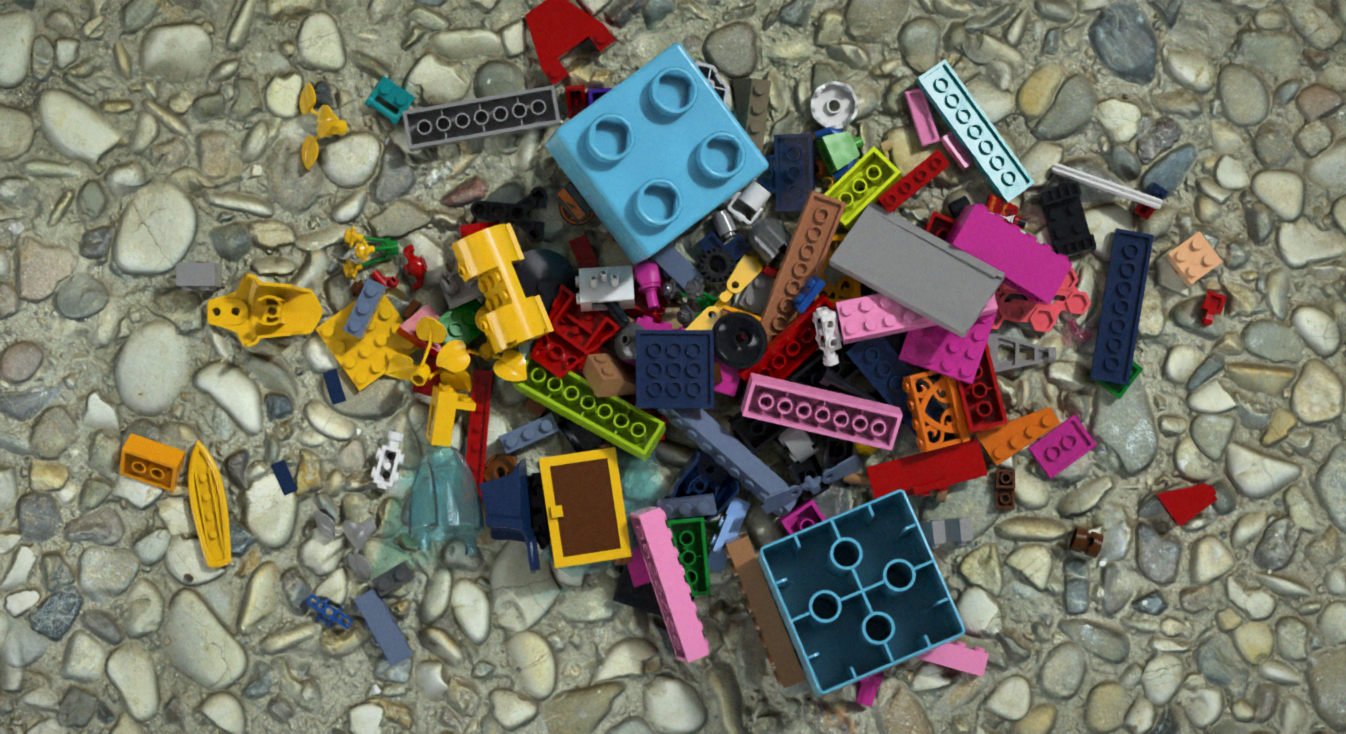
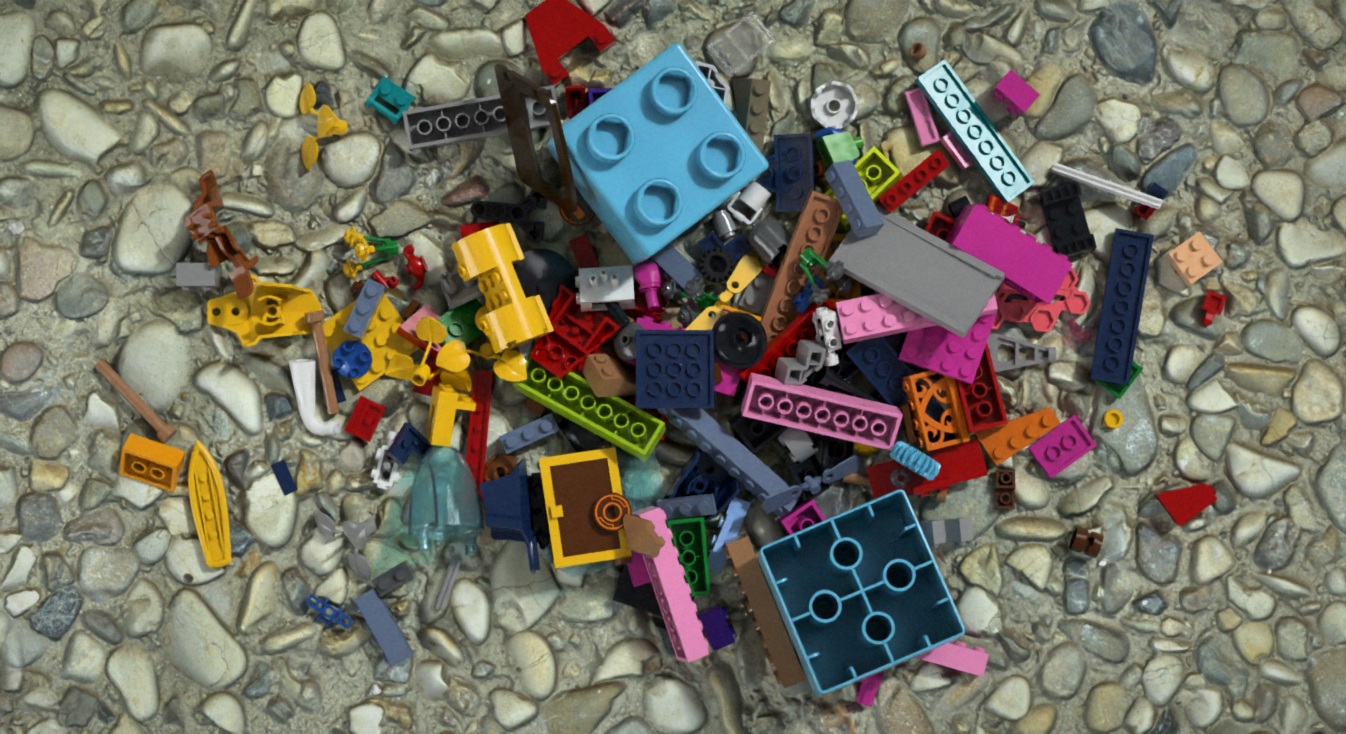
none -> medium nougat piece [95,359,177,444]
none -> dark orange piece [184,170,259,299]
none -> white animal [289,359,341,435]
none -> medium nougat piece [304,310,339,414]
none -> blue dish [333,340,372,379]
none -> red plate [345,396,387,442]
none -> dark blue plate [386,422,434,465]
none -> light grey axle [434,555,462,611]
none -> dark brown door [494,63,578,213]
none -> reddish brown tile [593,493,632,531]
none -> medium nougat tile [623,514,666,558]
none -> dark purple brick [698,603,737,651]
none -> clear slope [705,11,777,80]
none -> light grey brick [774,340,826,385]
none -> dark grey plant [799,248,854,305]
none -> sand blue brick [824,160,885,238]
none -> medium azure gear [890,441,941,480]
none -> clear light blue cone [890,468,910,488]
none -> reddish brown tile [899,402,916,444]
none -> medium nougat hinge [910,42,927,59]
none -> dark pink brick [991,70,1040,117]
none -> yellow tile [1103,409,1123,429]

